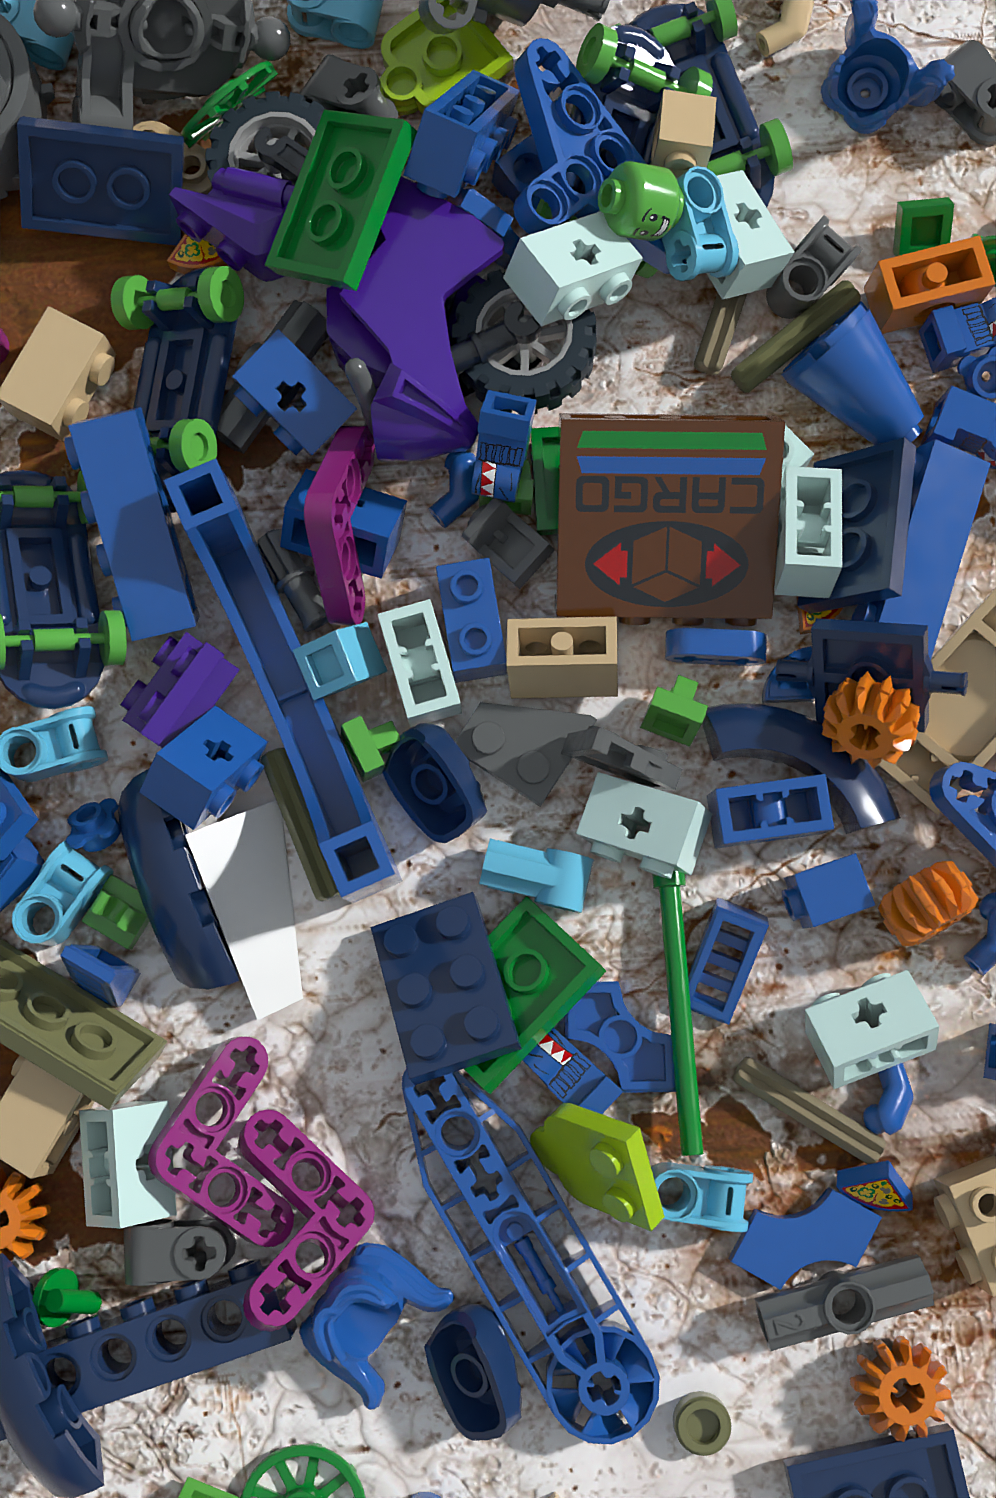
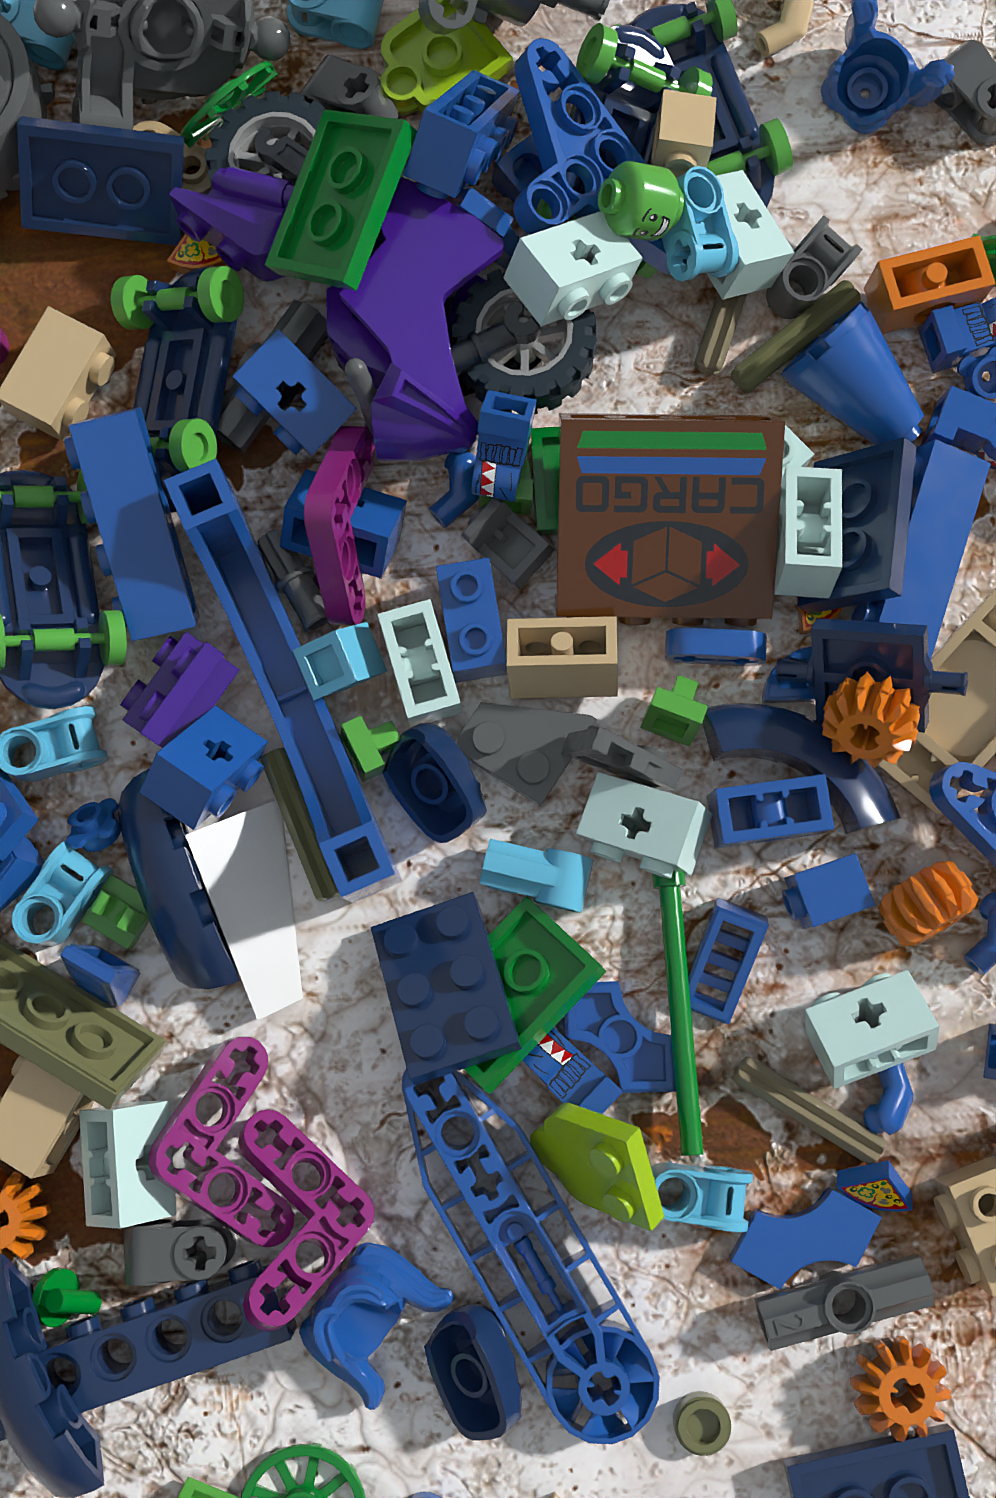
green plate [893,197,955,256] -> none

